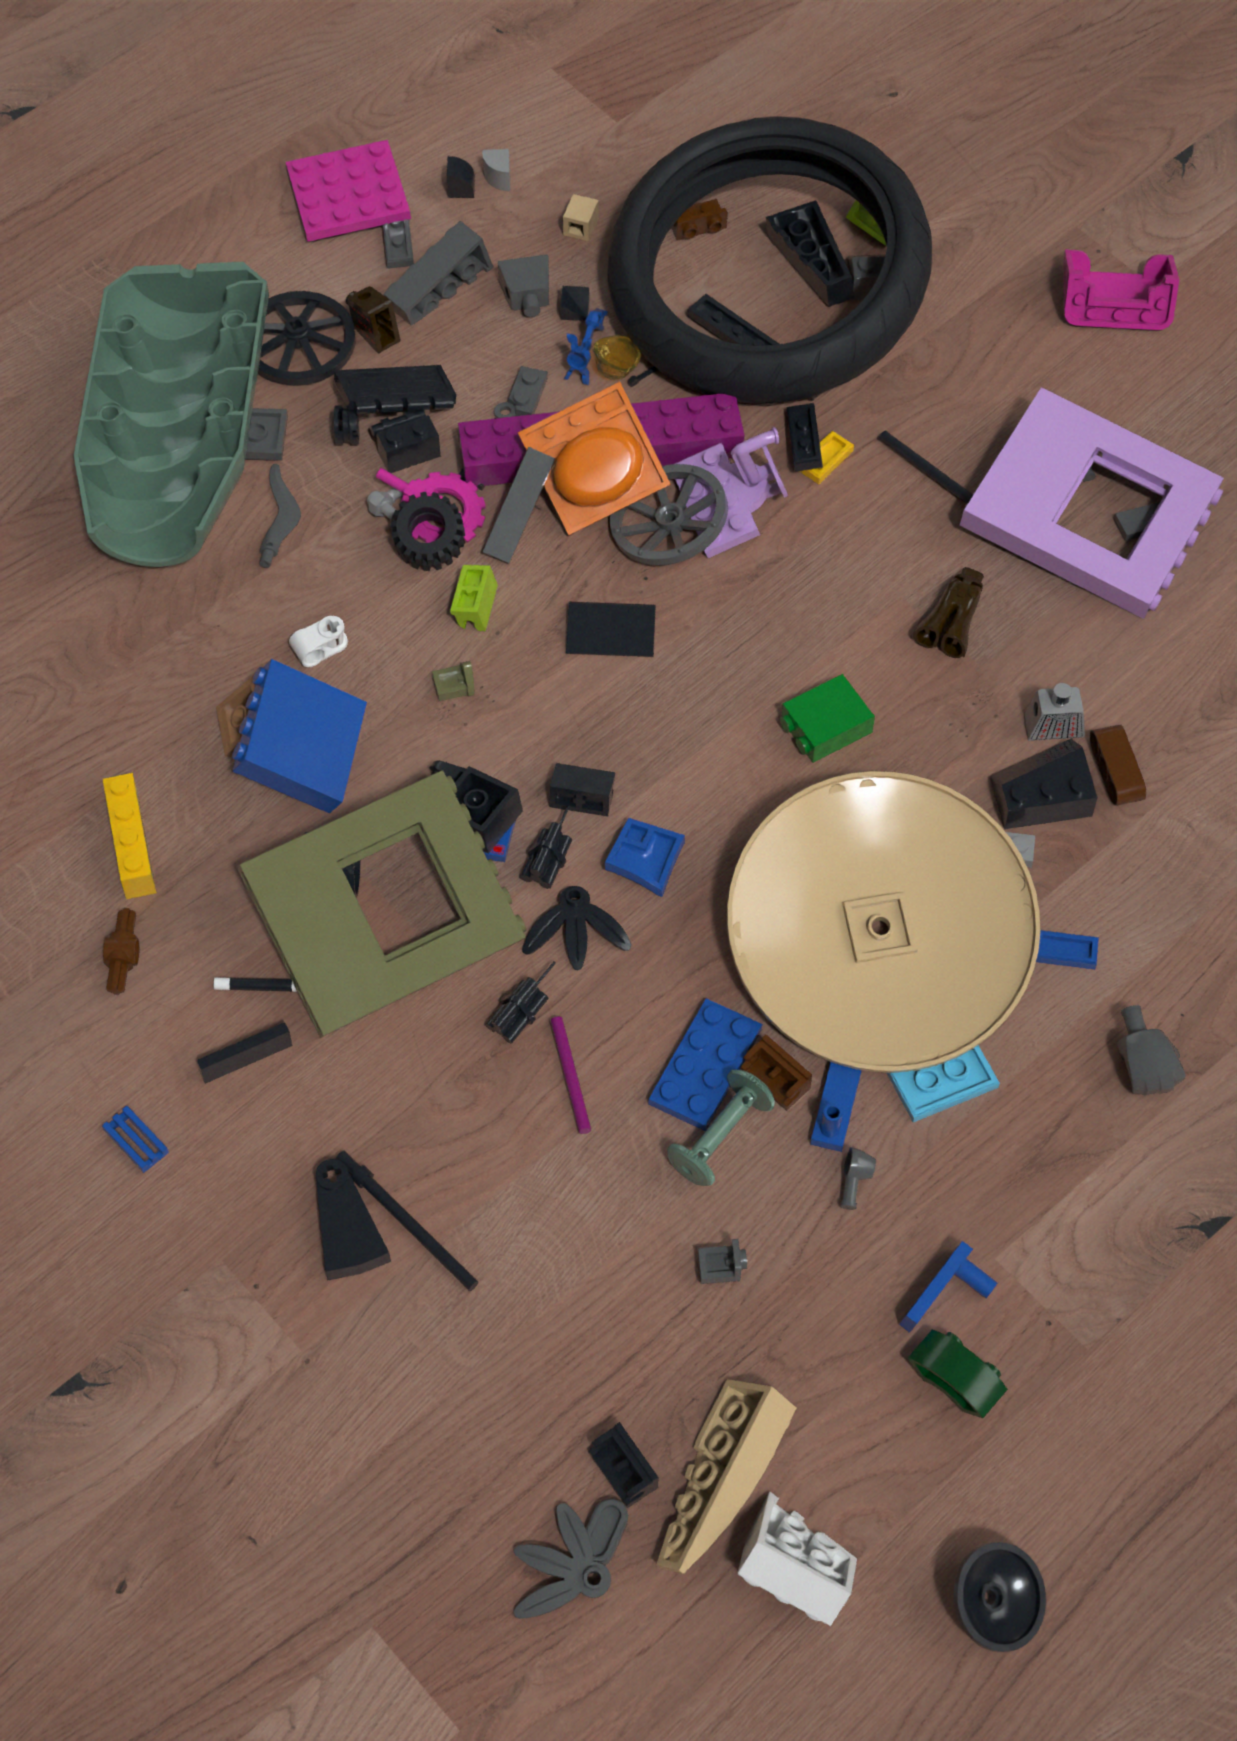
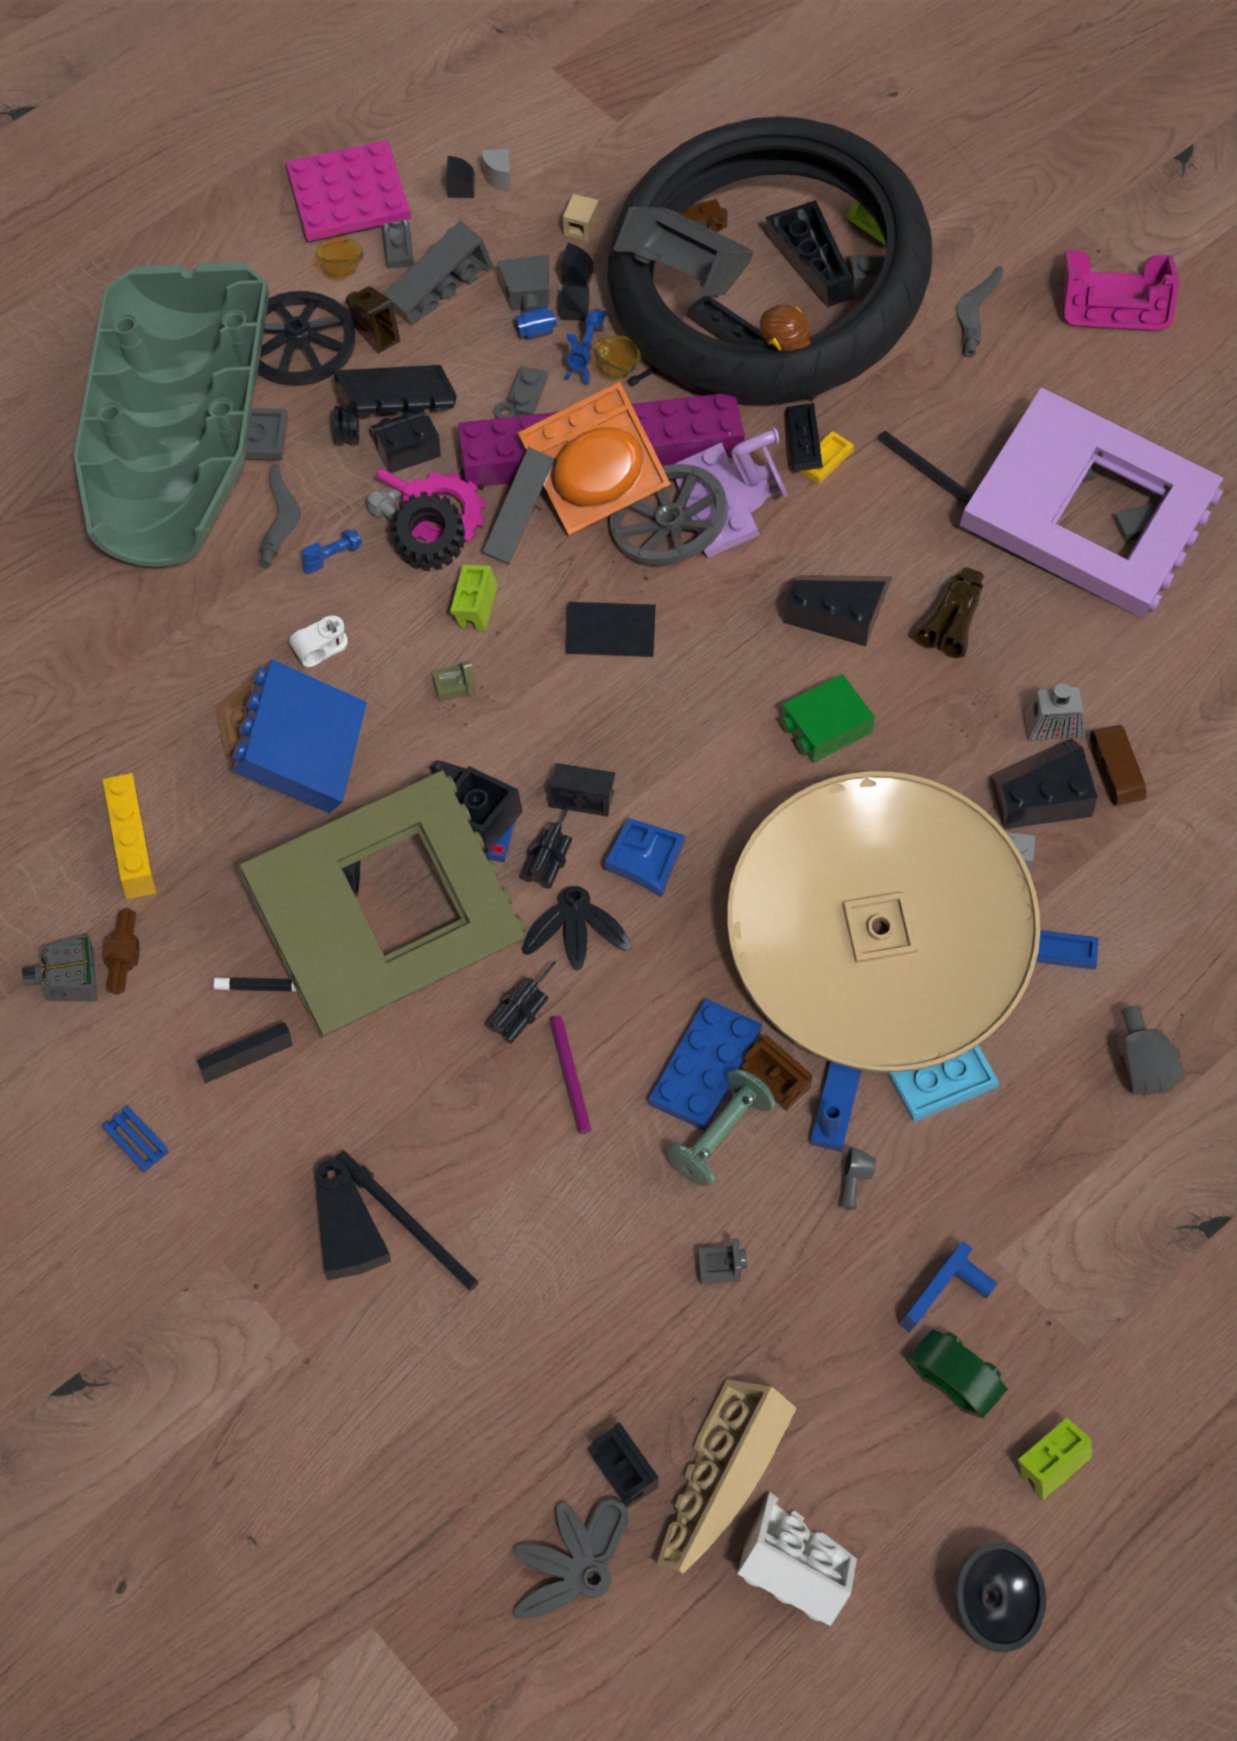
none -> dark grey torso [22,934,97,1002]
none -> blue hinge [302,529,362,574]
none -> clear yellow helmet [316,236,363,279]
none -> blue brick [515,306,557,339]
none -> black brick [561,243,594,287]
none -> dark grey windscreen [614,207,754,298]
none -> dark orange hair [760,305,810,351]
none -> black wedge [783,575,892,647]
none -> dark grey piece [957,266,1003,357]
none -> lime hinge [1018,1418,1092,1500]

